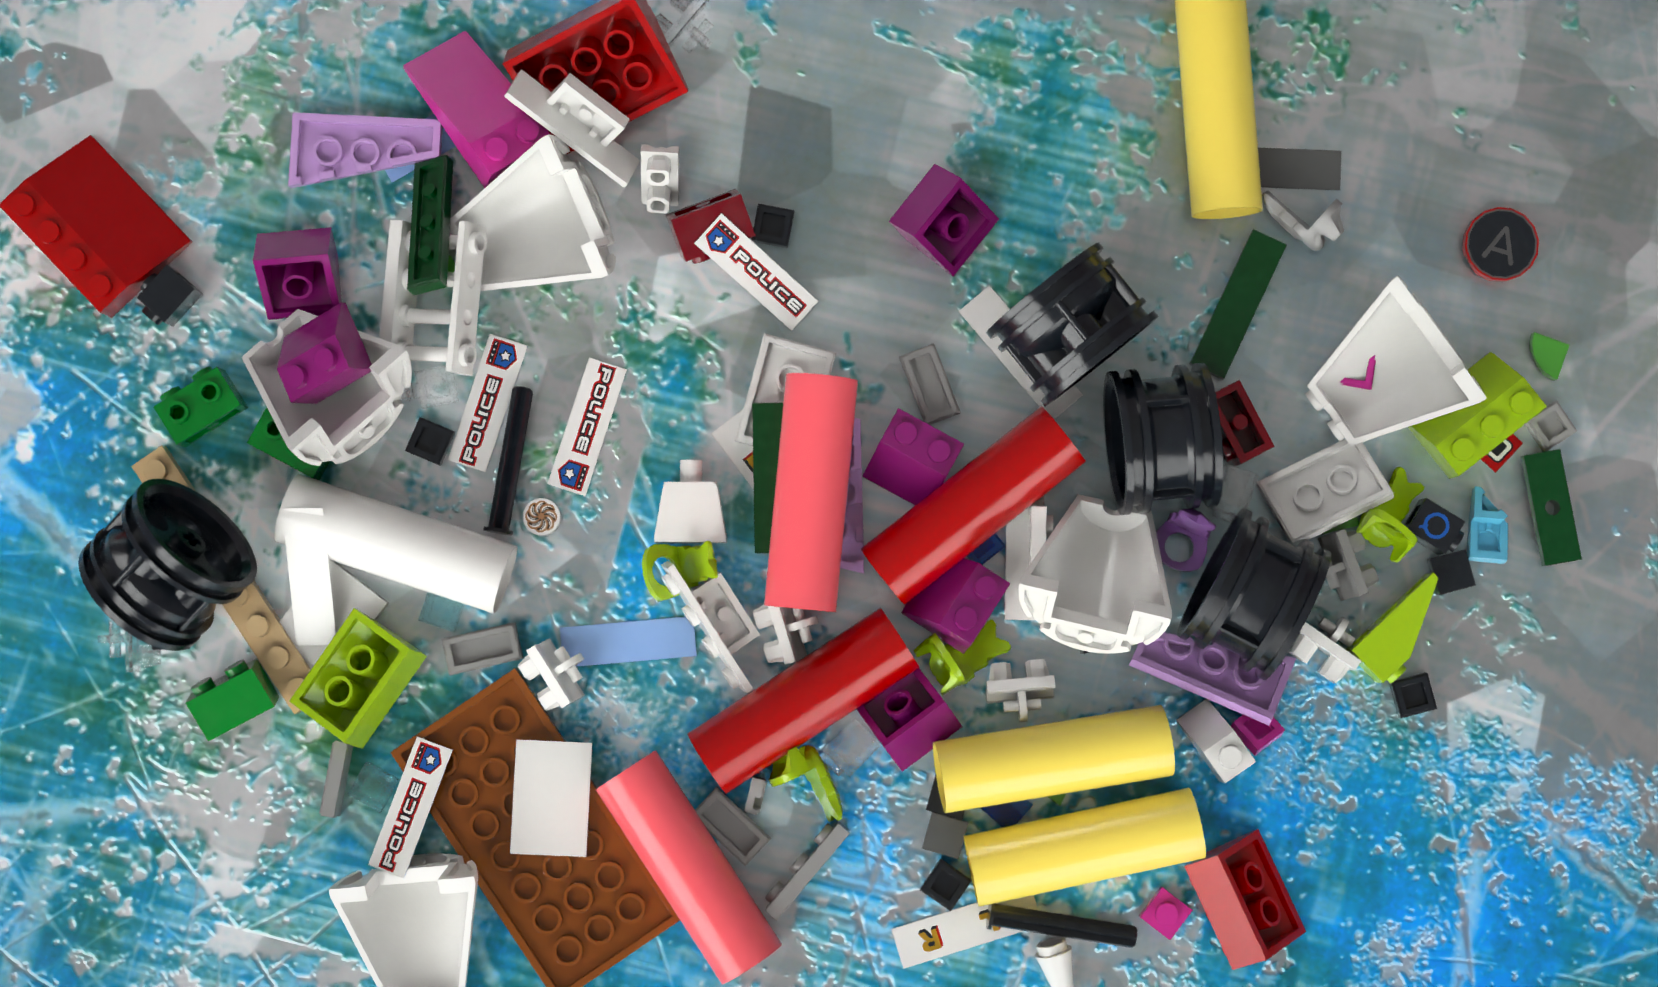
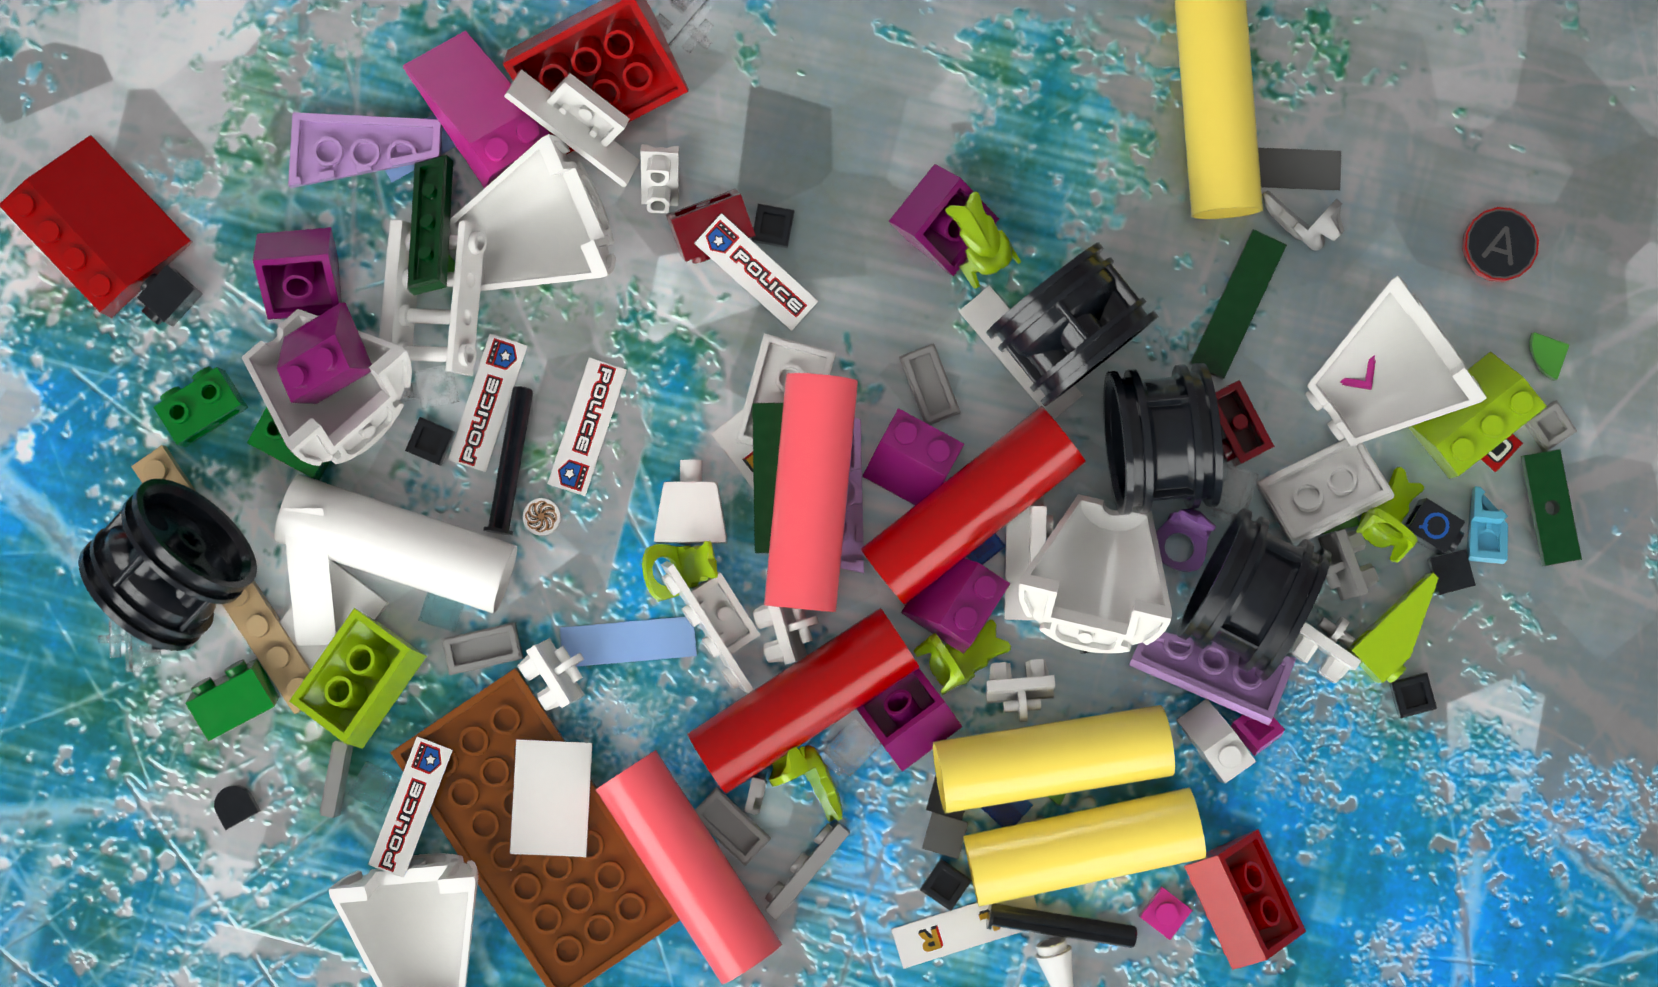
none -> black tile [214,785,261,830]
none -> lime hair [945,191,1021,289]

